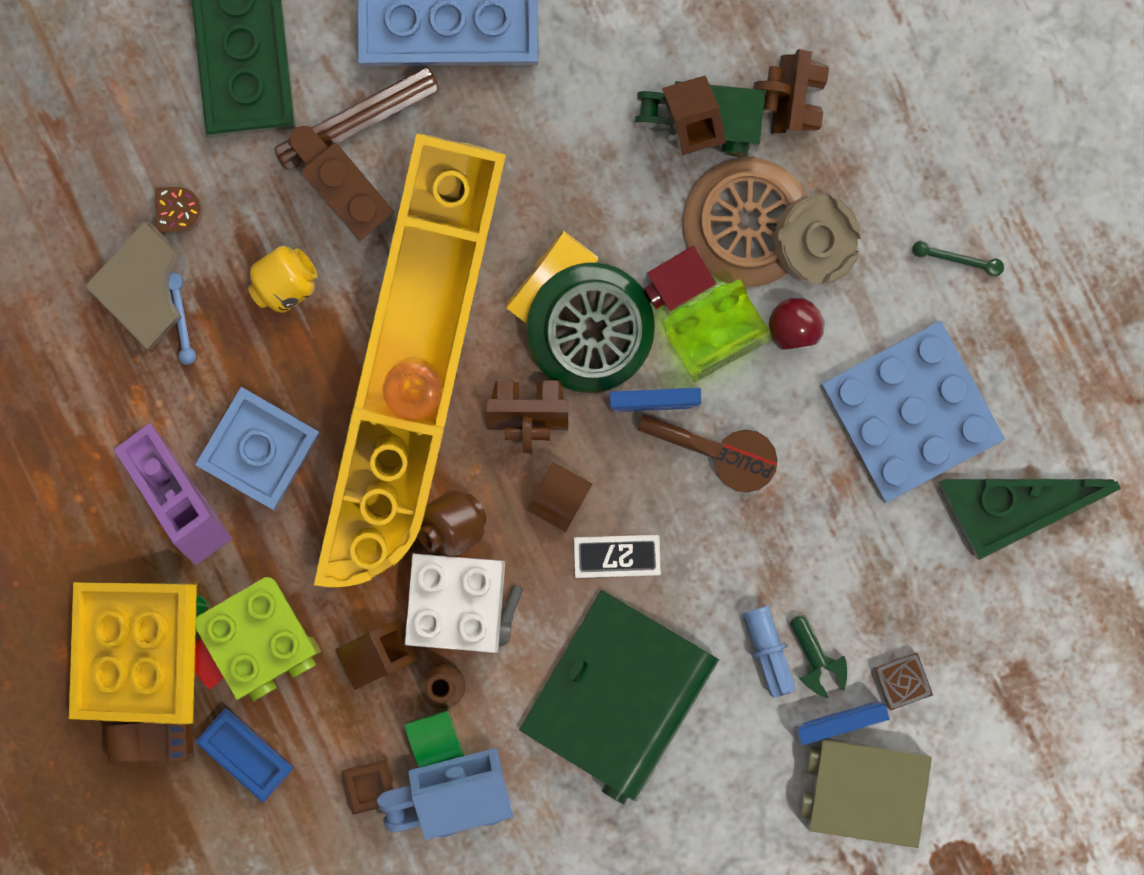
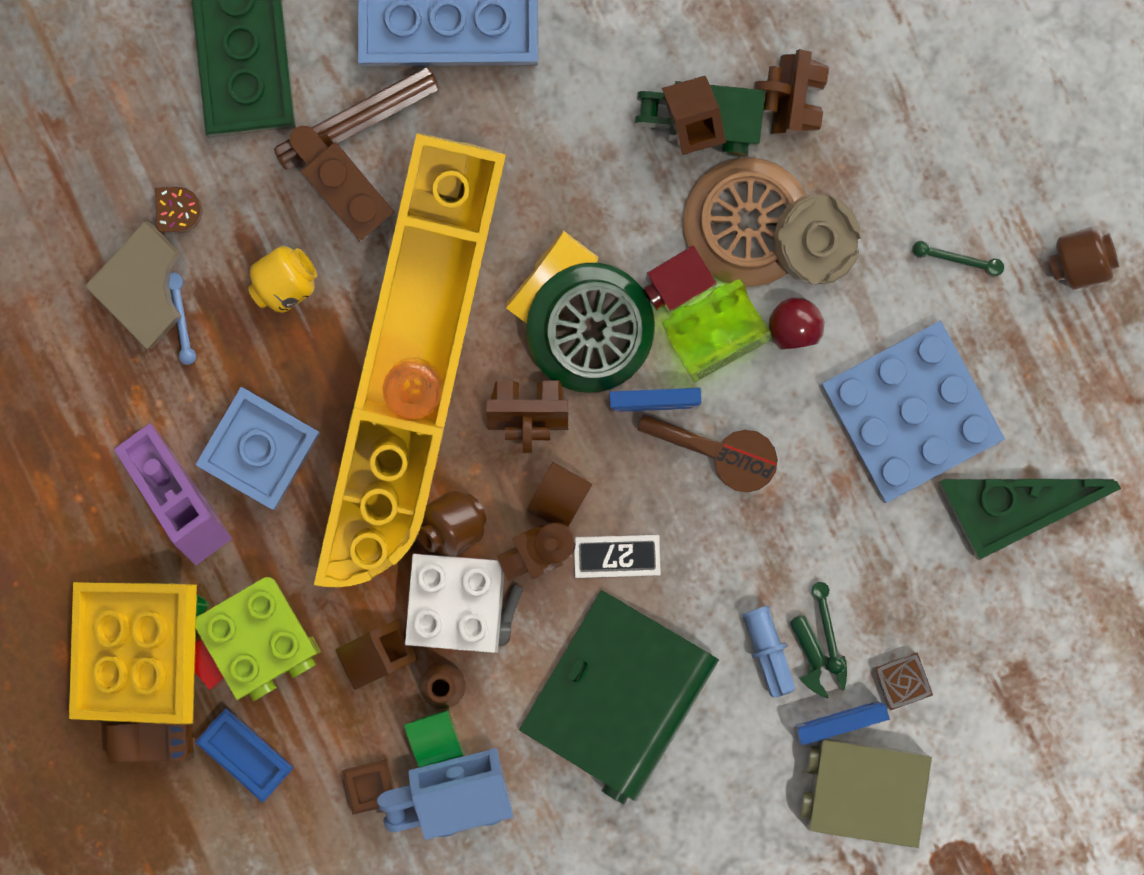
none -> reddish brown hips [497,522,576,581]
none -> dark green hinge [811,582,845,674]
none -> reddish brown head [1049,226,1120,291]

